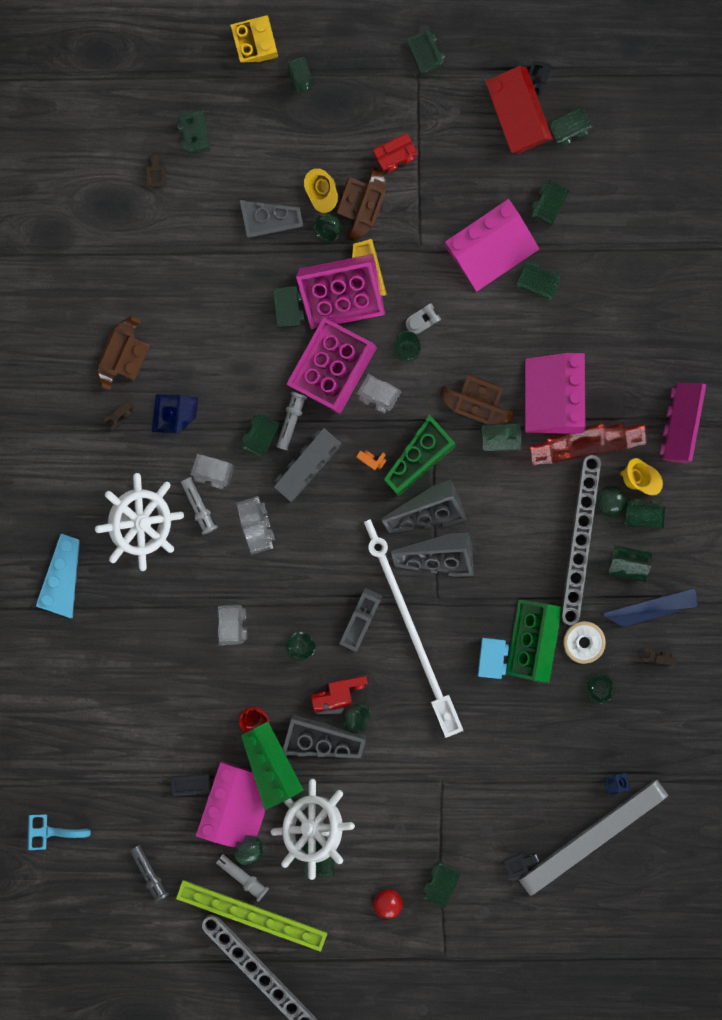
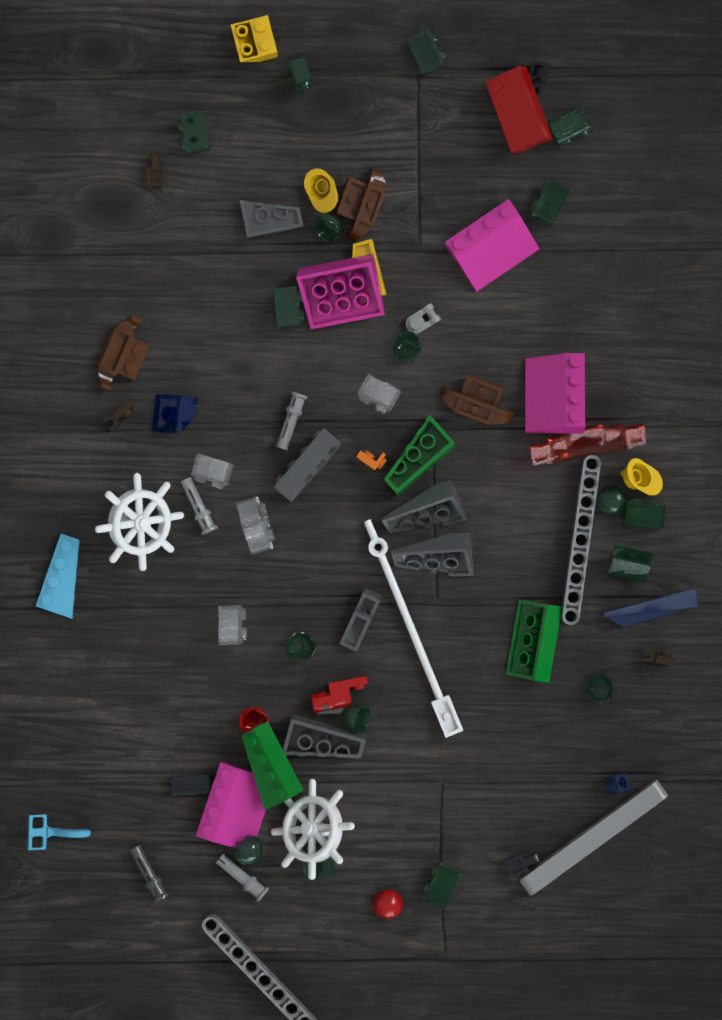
lime plate [176,880,328,952] -> none
clear green brick [241,413,280,458] -> none
dark pink slope [287,317,377,414] -> none
red brick [373,133,417,173] -> none
medium azure brick [477,638,509,679] -> none
clear green brick [481,424,521,452] -> none
clear green brick [516,262,561,300] -> none
white wheel [563,621,605,664] -> none
dark pink slope [659,383,706,464] -> none

